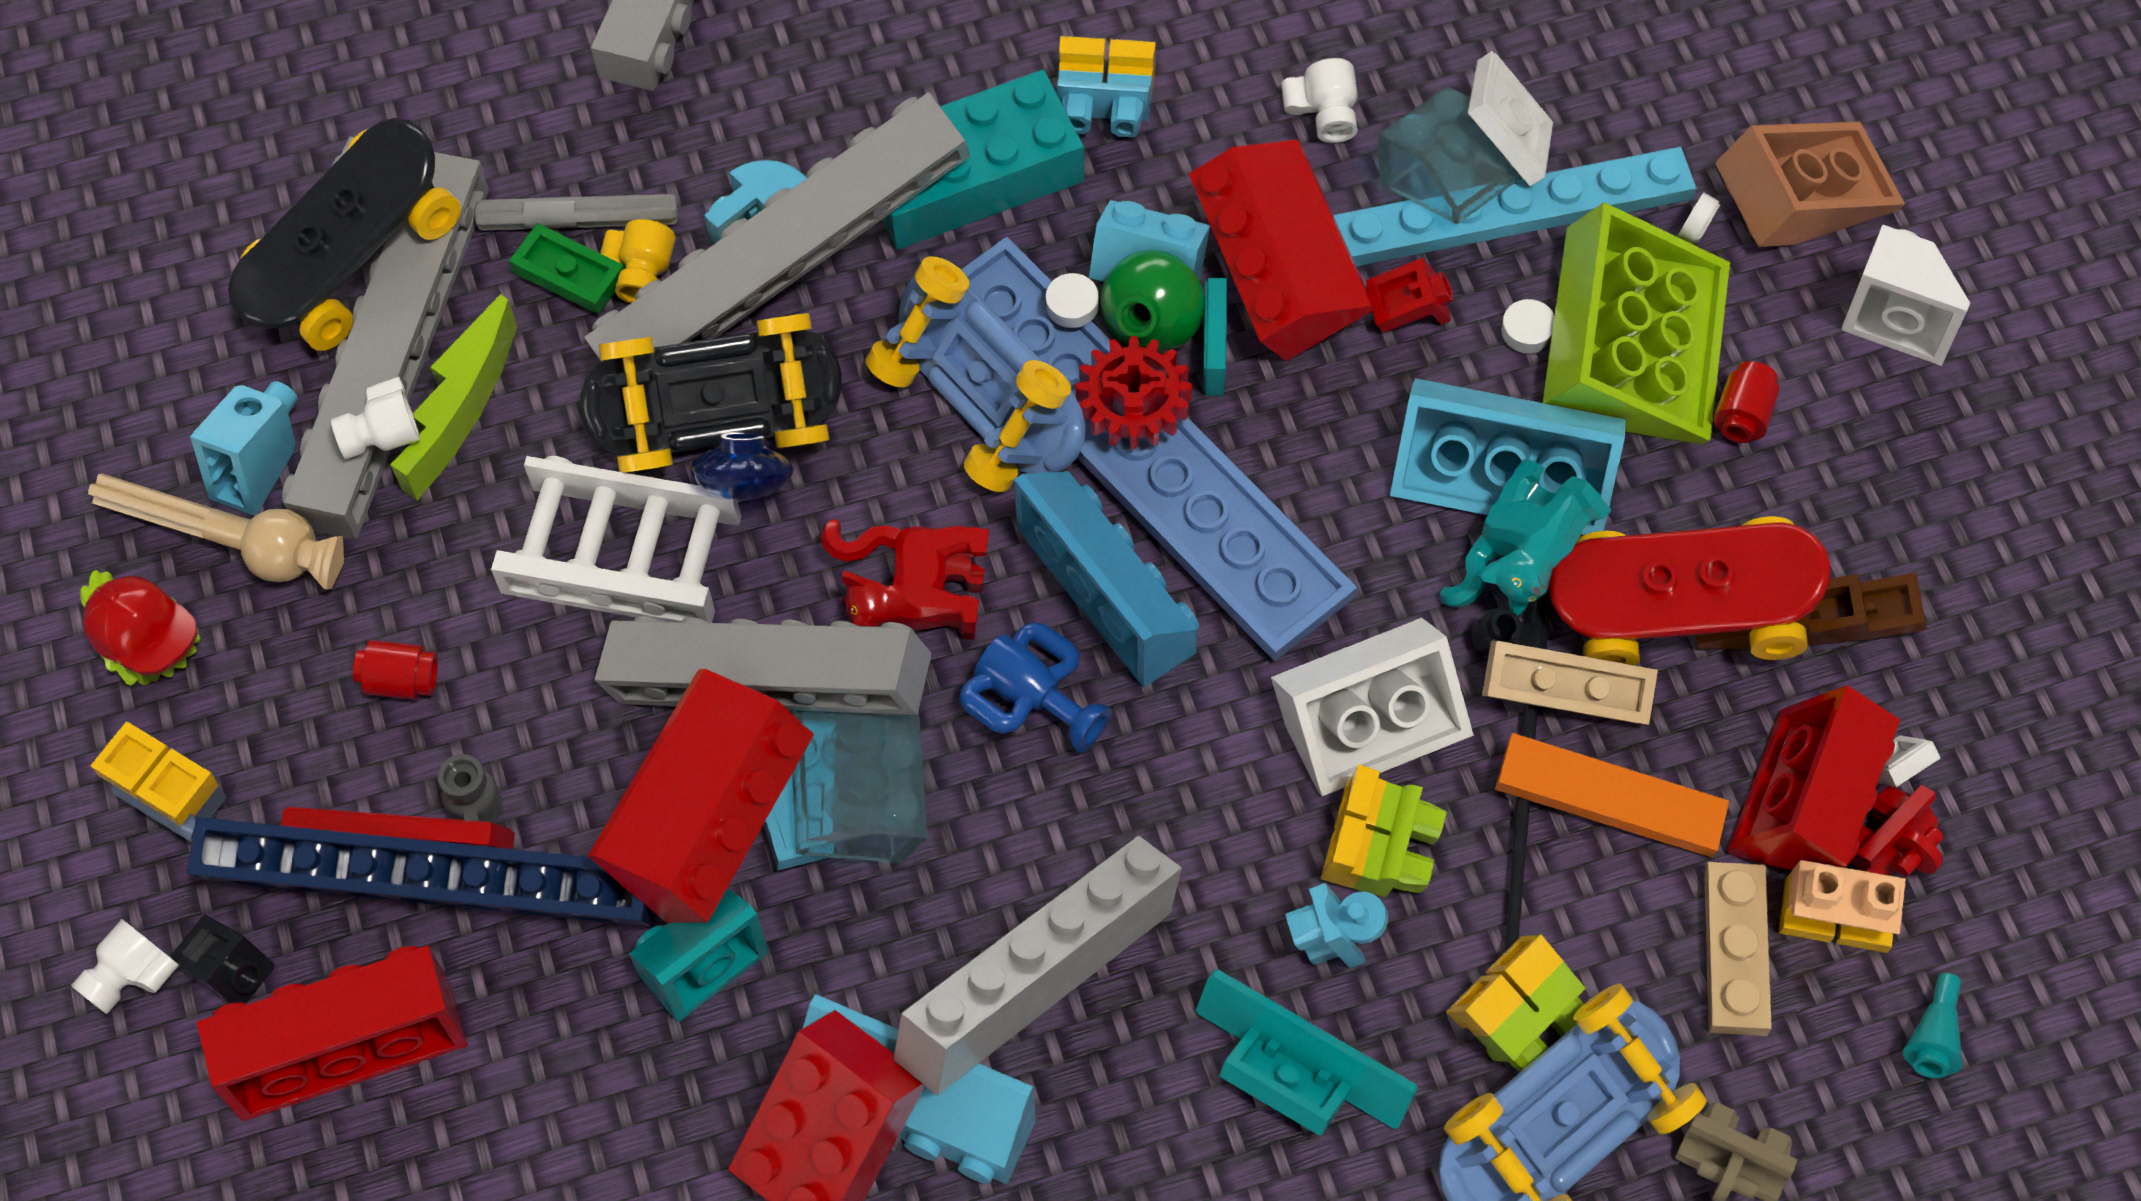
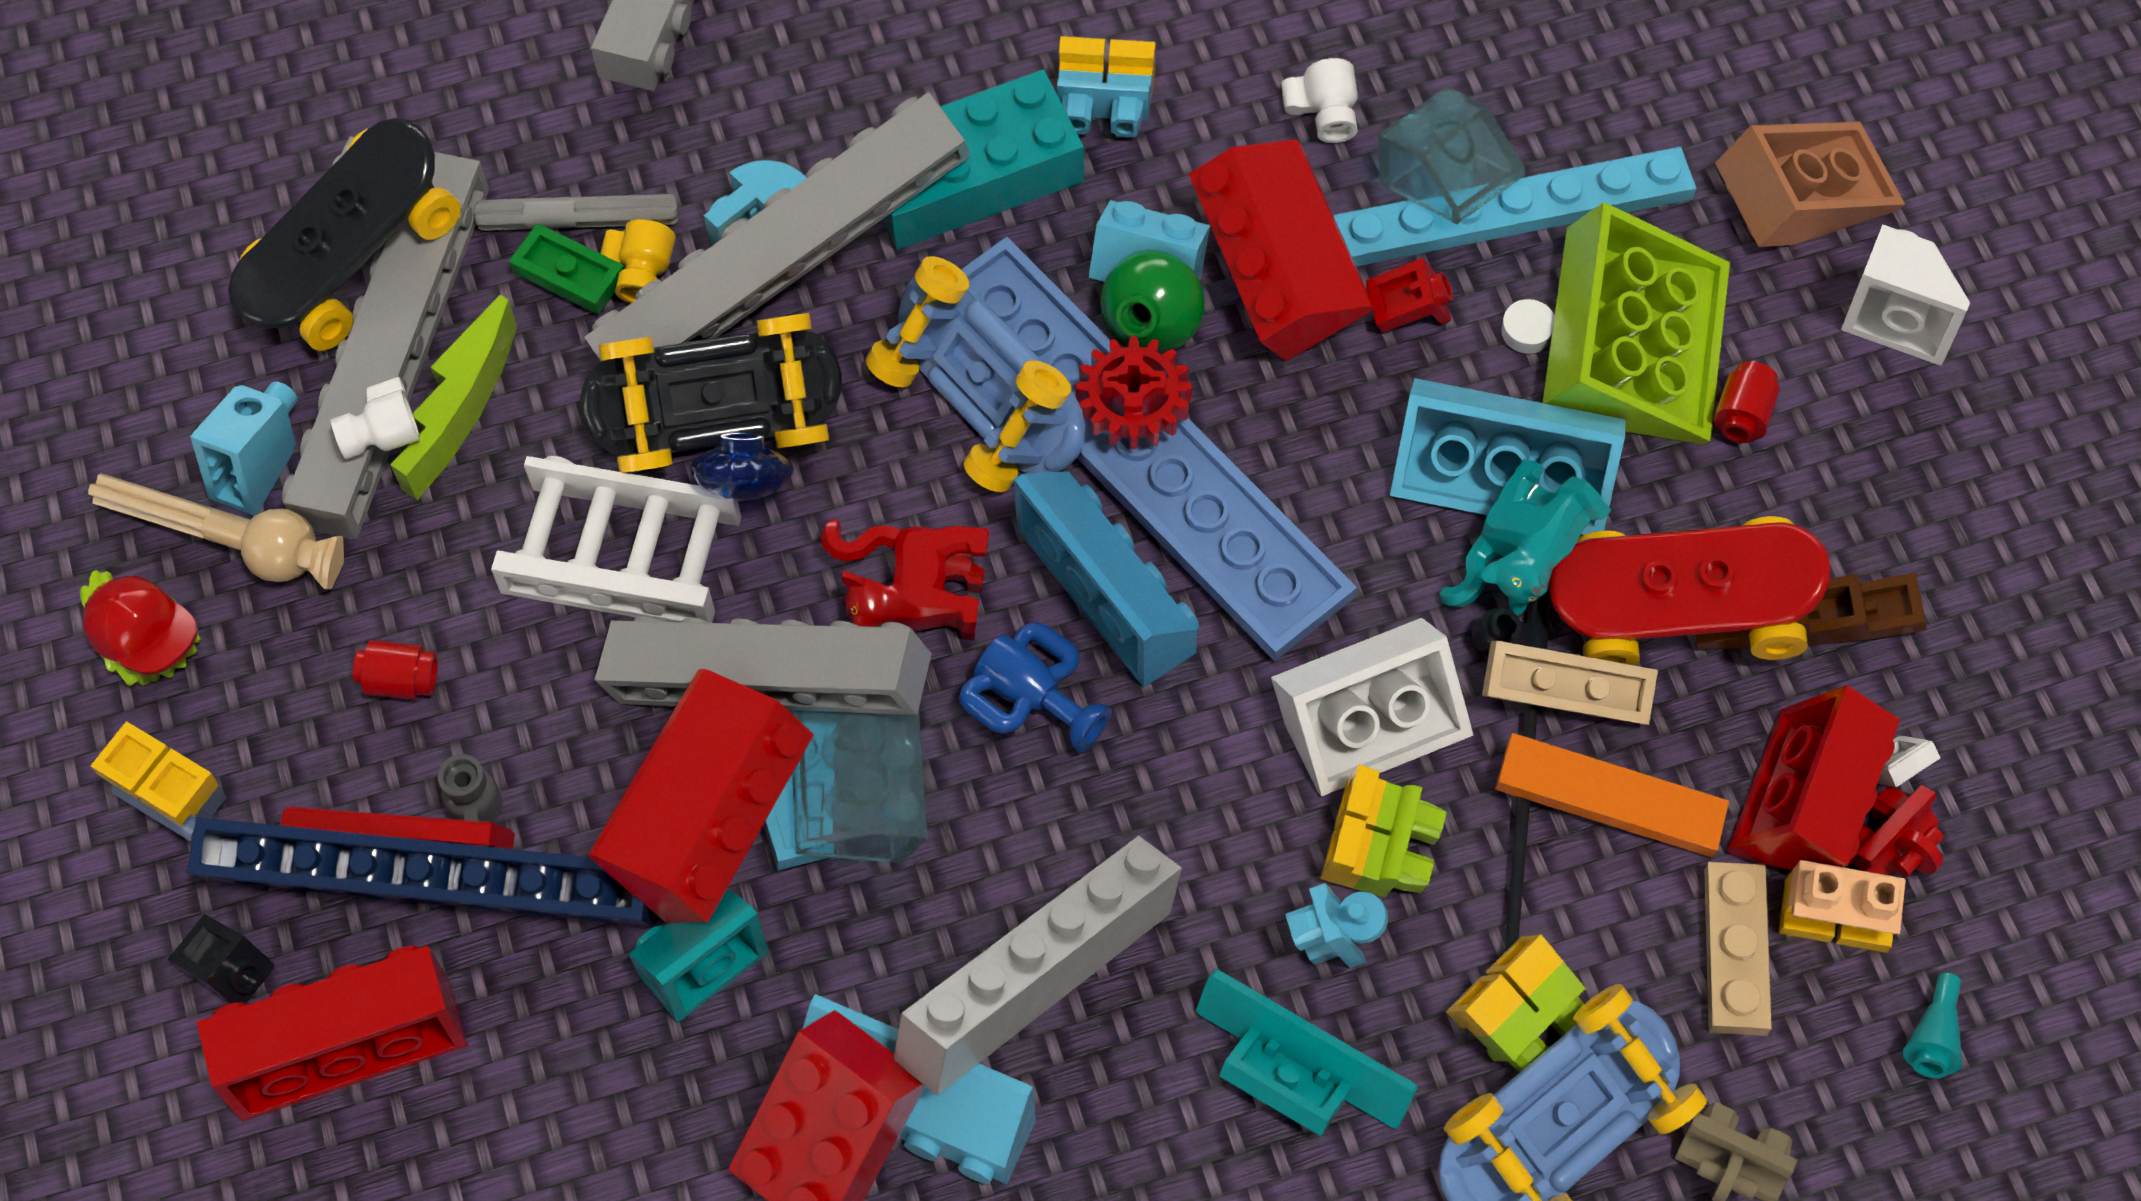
white piece [71,919,179,1014] -> none
white tile [1046,273,1099,328] -> none
teal tile [1203,278,1227,396] -> none
white tile [1468,51,1553,186] -> none
white tile [1677,192,1720,245] -> none

